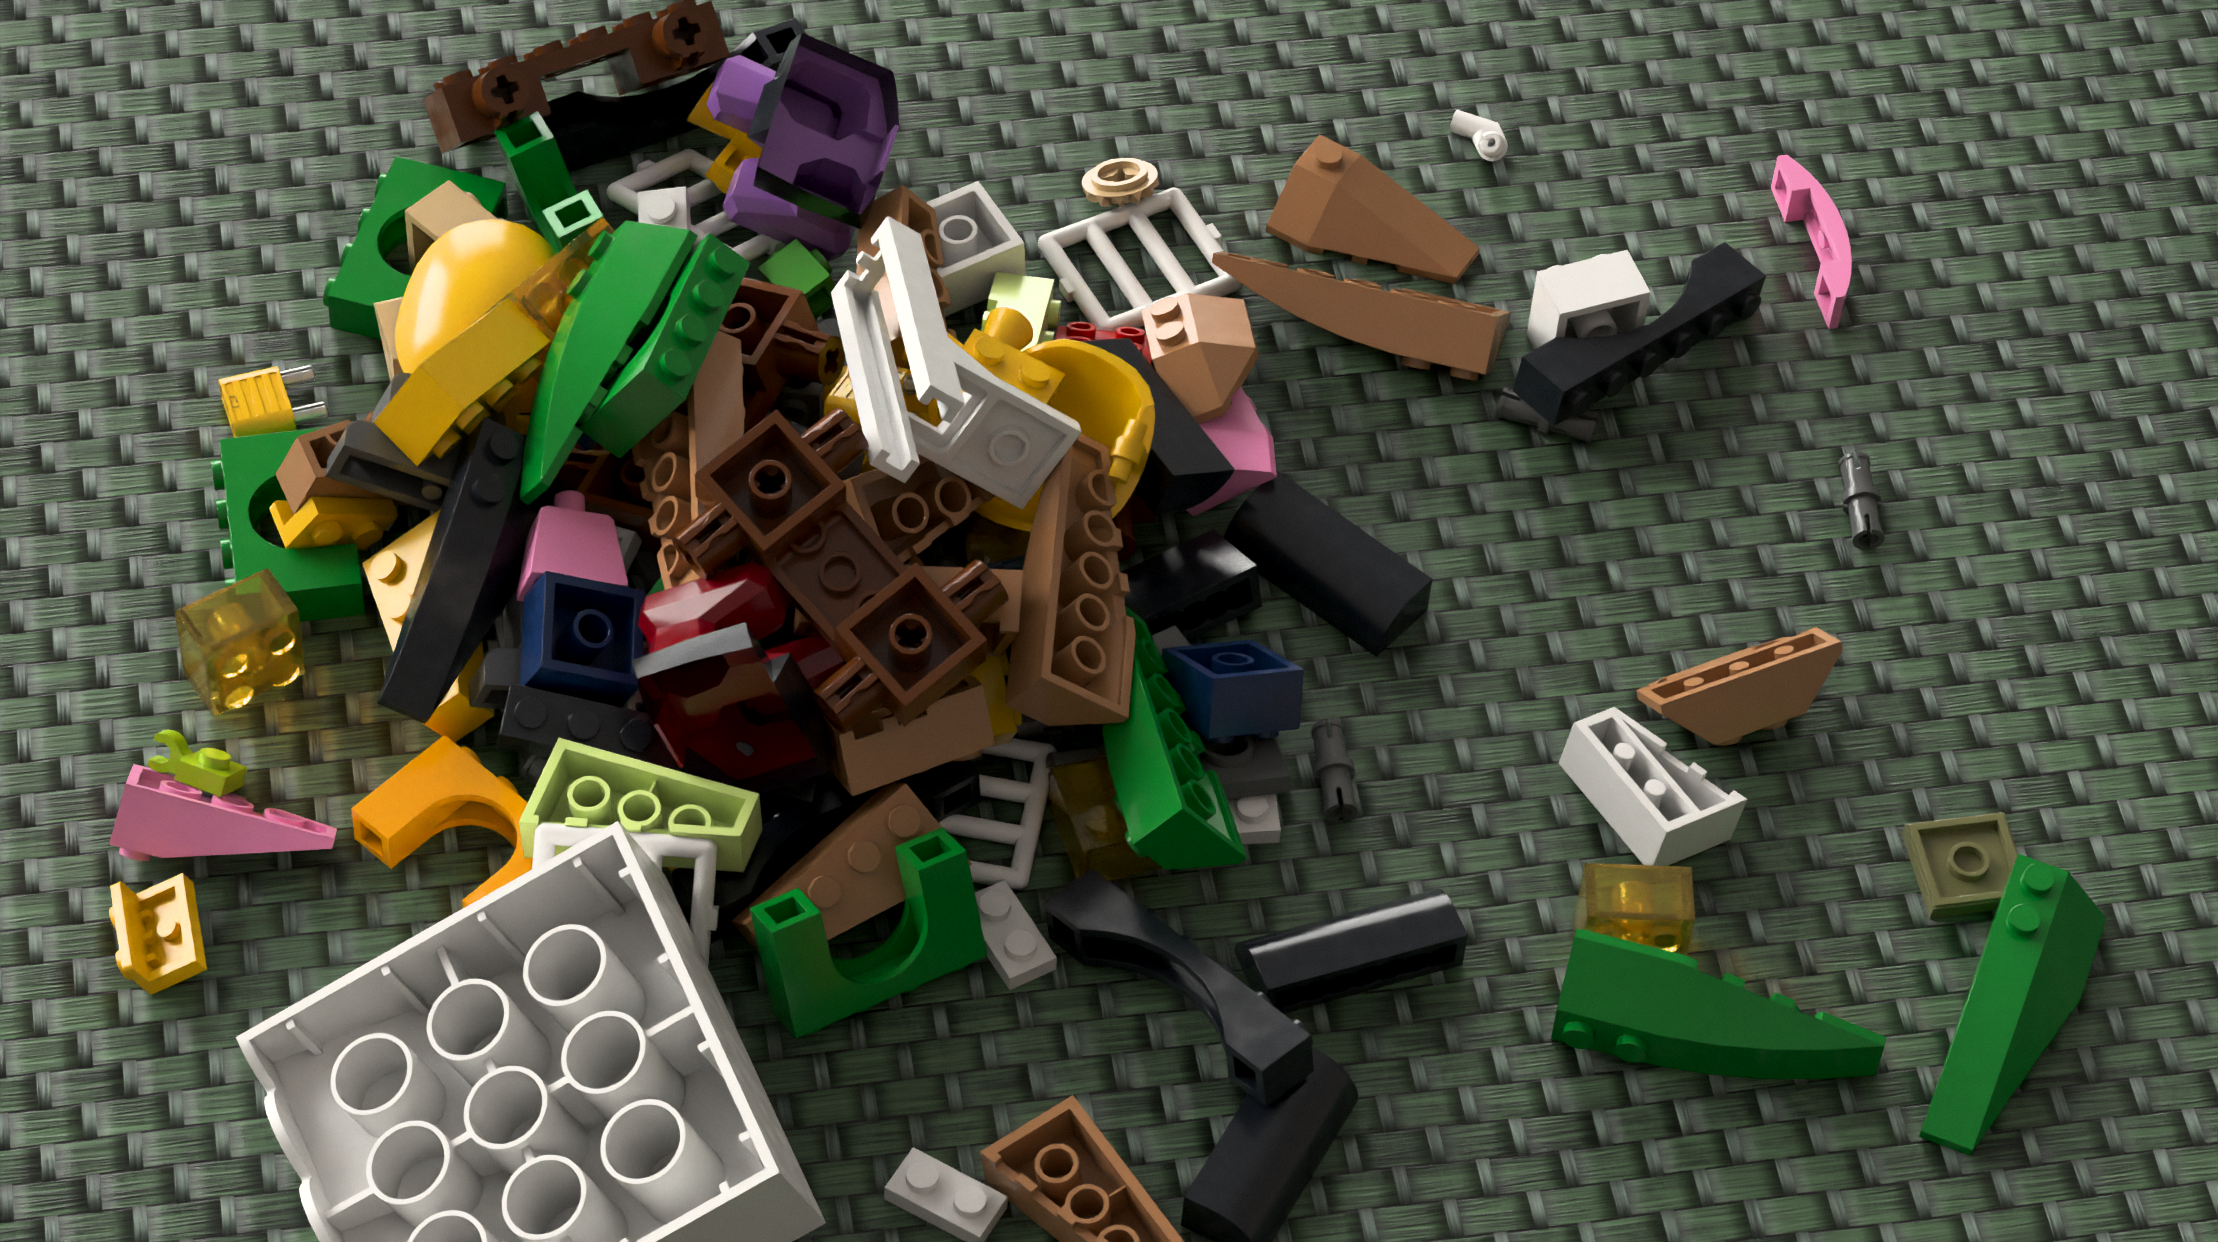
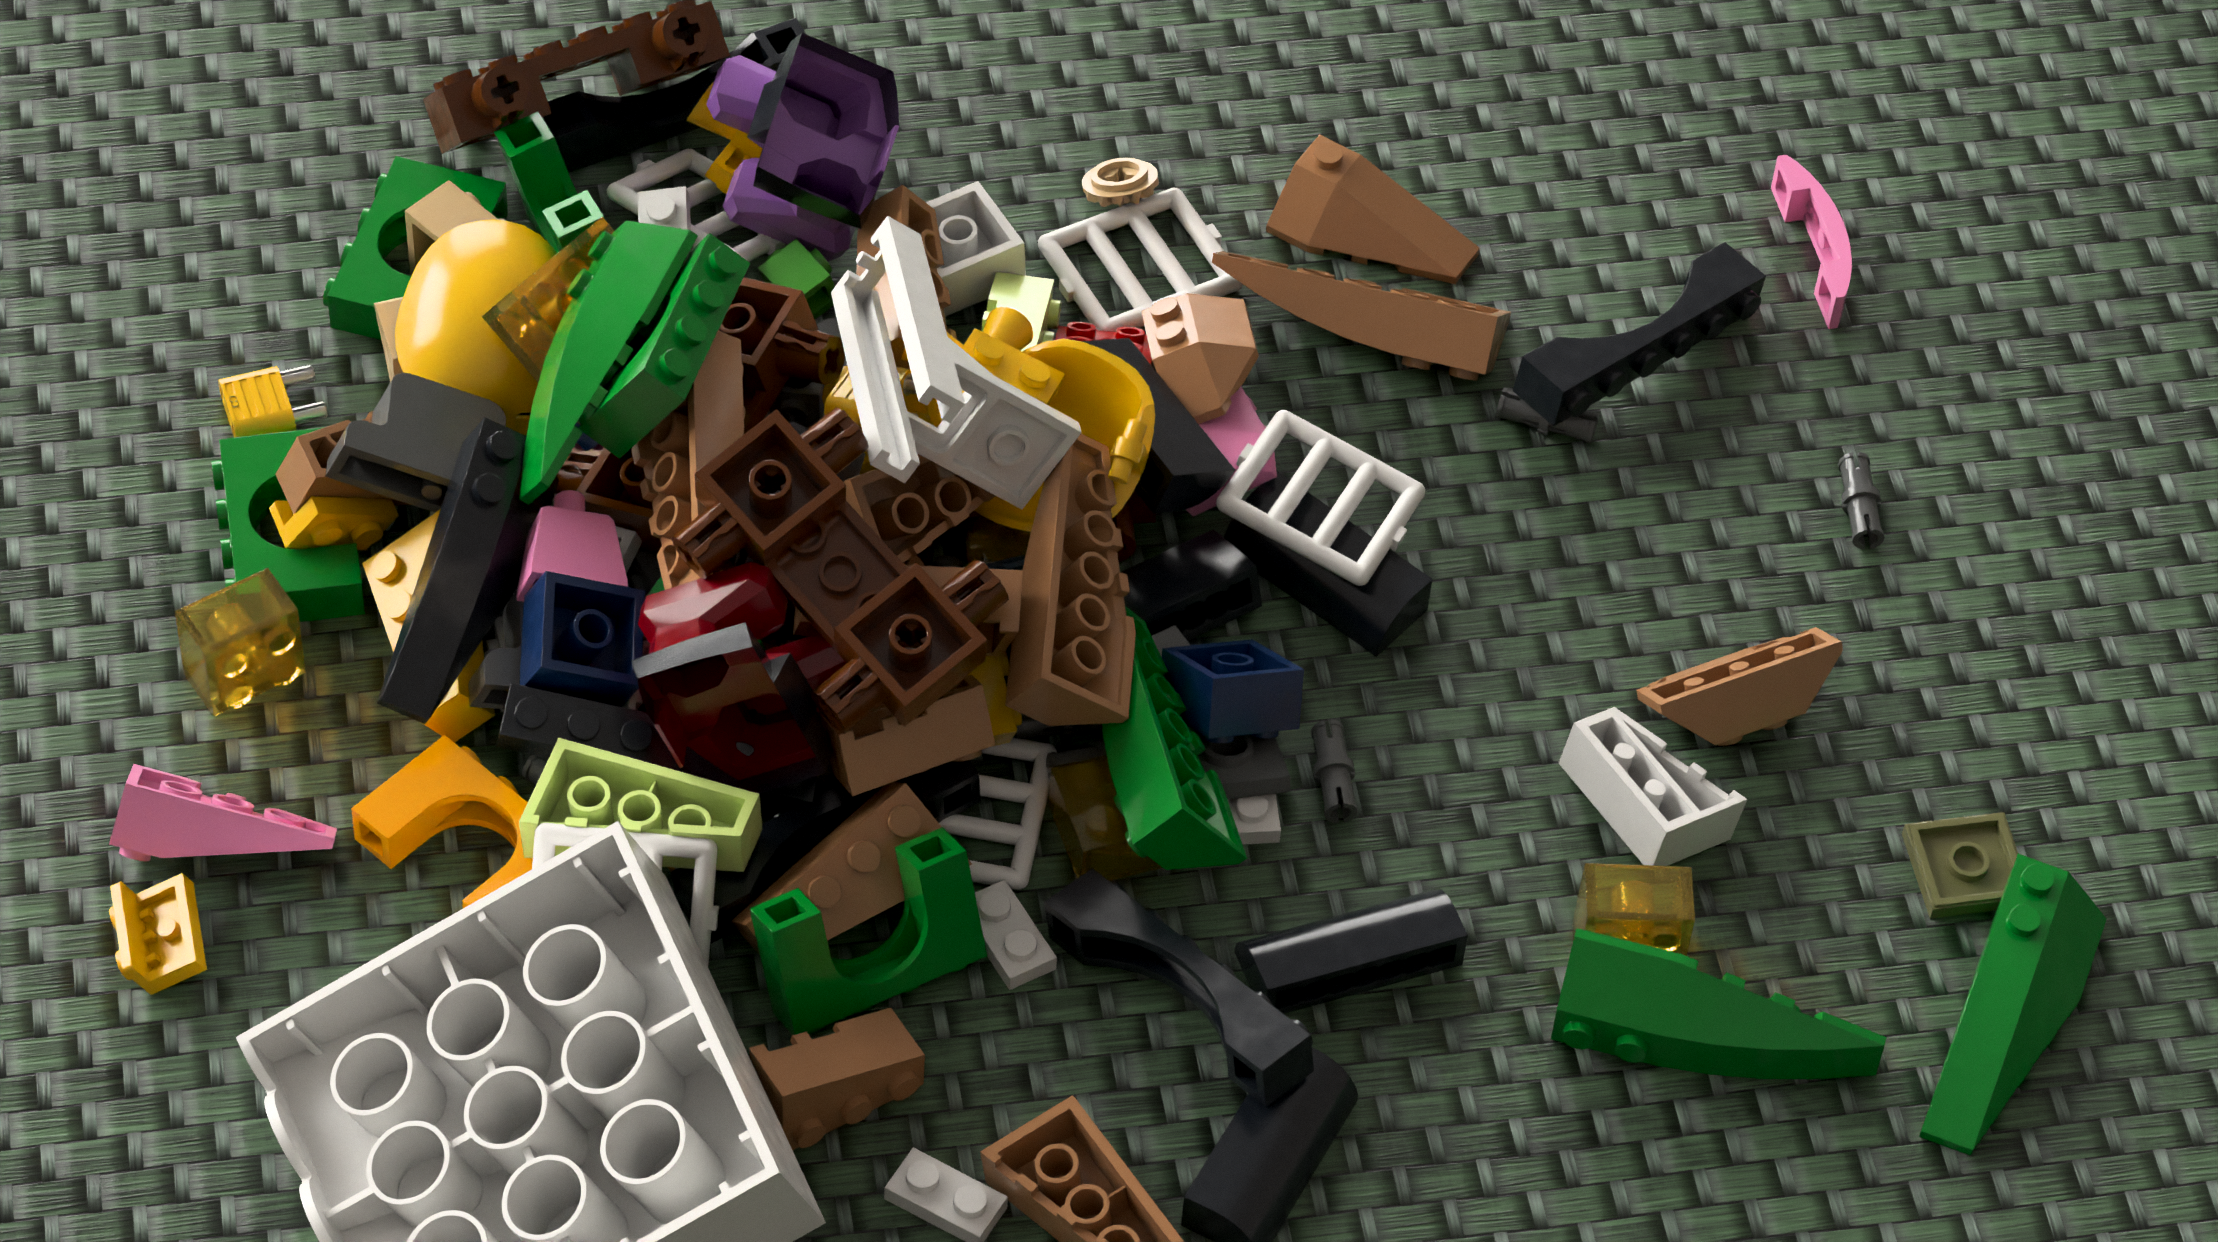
lime plate [147,729,248,797] -> none
yellow brick [373,298,551,466] -> none
white arm [1449,110,1508,161] -> none
white brick [1526,250,1650,349] -> none
none -> medium nougat wedge [749,1008,925,1150]
none -> white bar [1216,410,1425,586]

